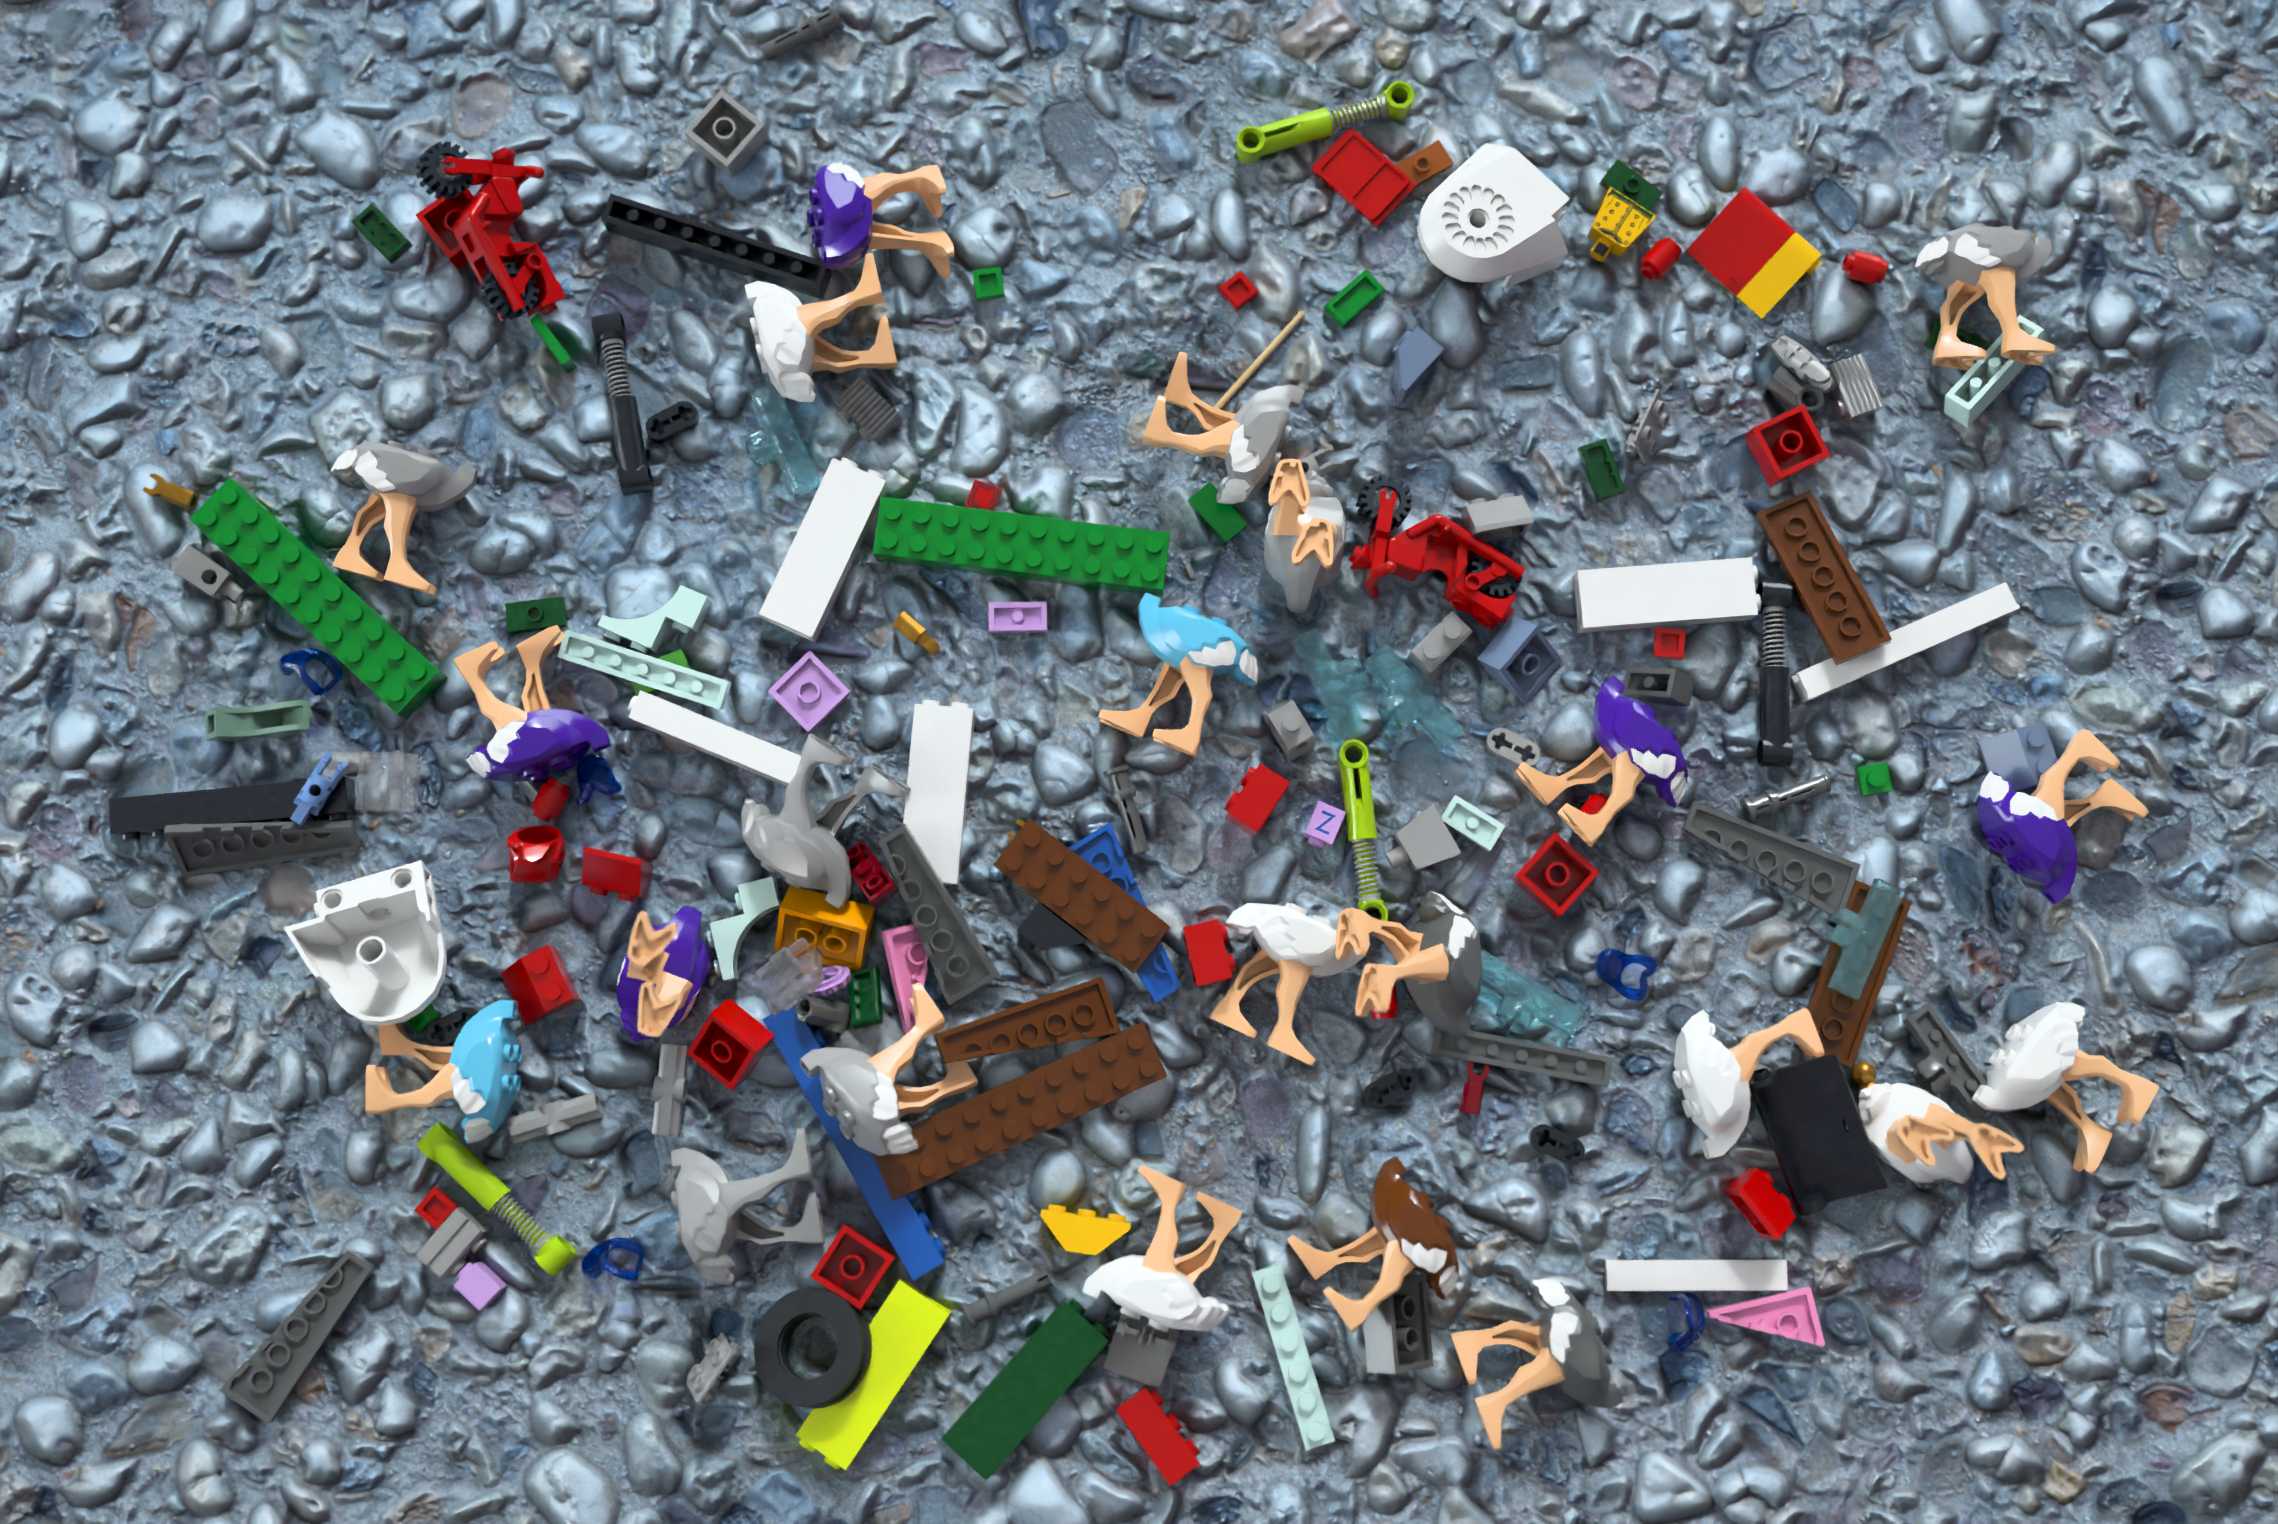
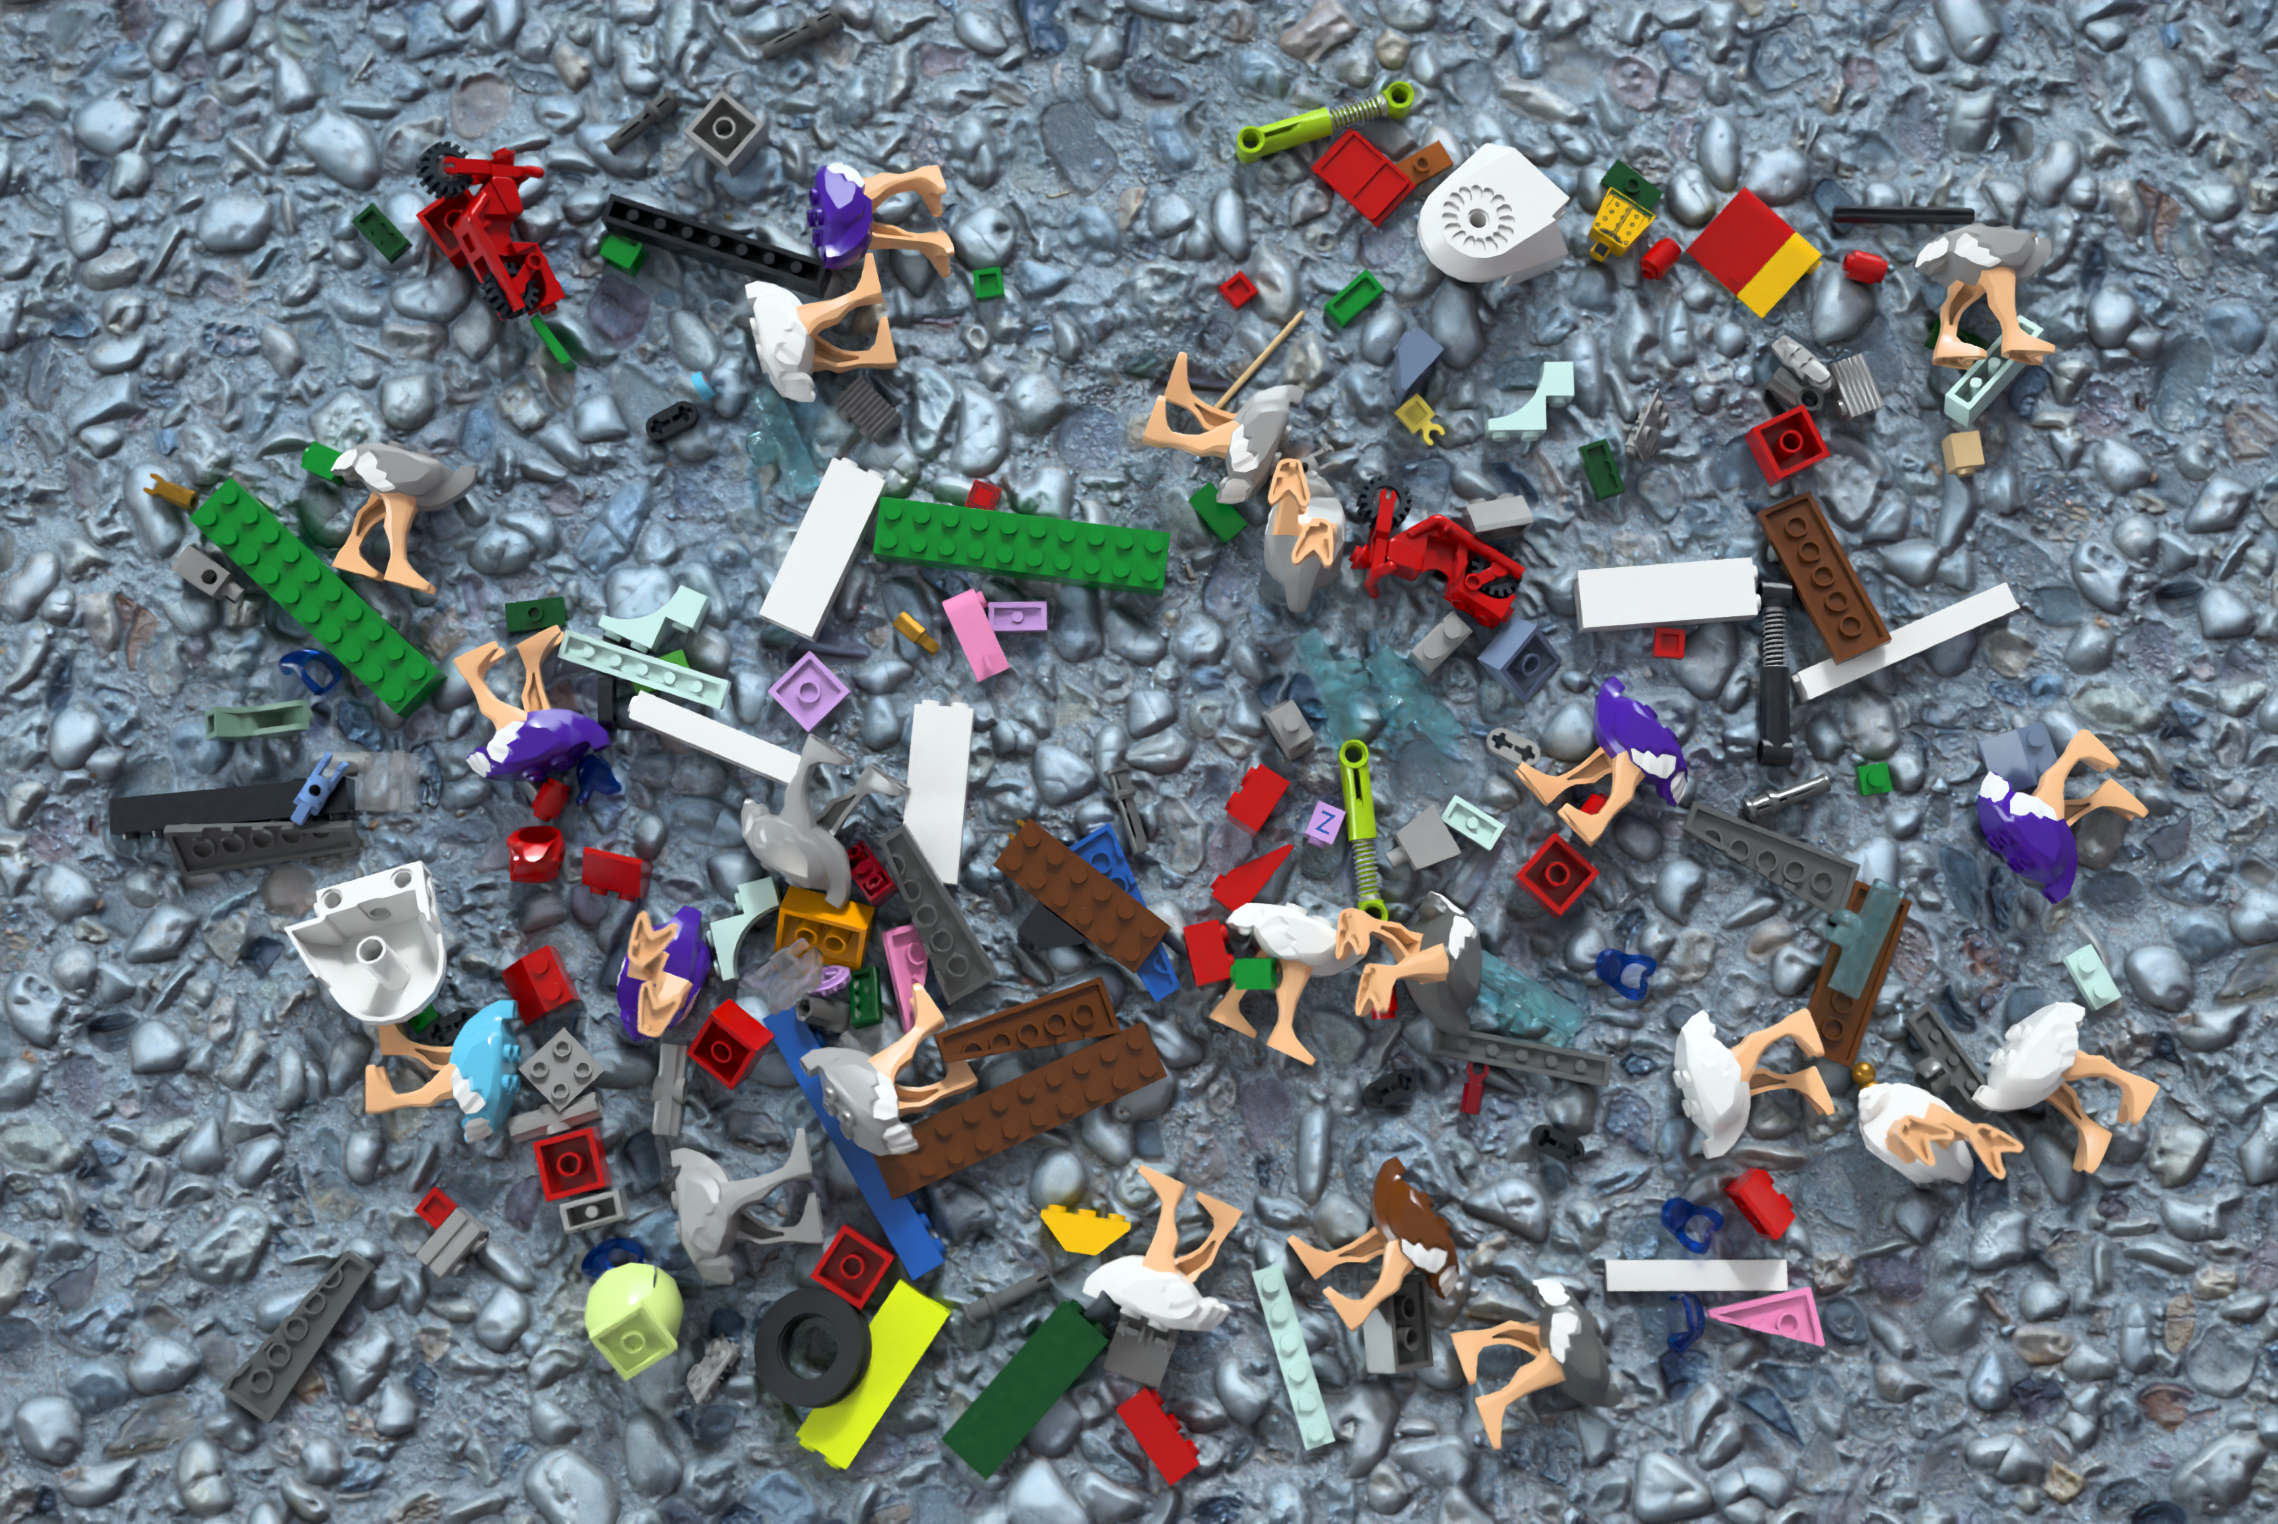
lime piece [417,1121,578,1277] -> none
lavender brick [454,1261,508,1311] -> none
black piece [591,311,654,496] -> none
animal [1098,593,1259,757] -> none
dark grey slope [1621,667,1695,707] -> none
black door [1749,1053,1888,1216] -> none
none -> green brick [300,441,345,487]
none -> light grey hinge [519,1028,605,1112]
none -> red brick [533,1127,613,1202]
none -> light grey brick [559,1188,631,1234]
none -> yellowish green plate [584,1263,685,1381]
none -> black beam [597,677,618,732]
none -> green brick [599,234,648,278]
none -> dark grey pin [603,86,683,156]
none -> medium azure tile [691,371,715,401]
none -> bright pink door [942,588,1010,682]
none -> red slope [1210,844,1294,914]
none -> green brick [1230,958,1277,990]
none -> light yellow plate [1394,393,1445,446]
none -> light aqua arch [1484,362,1574,442]
none -> clear blue piece [1660,1196,1724,1255]
none -> black axle [1832,205,1975,225]
none -> tan brick [1941,430,1985,477]
none -> light aqua plate [2062,944,2122,1011]

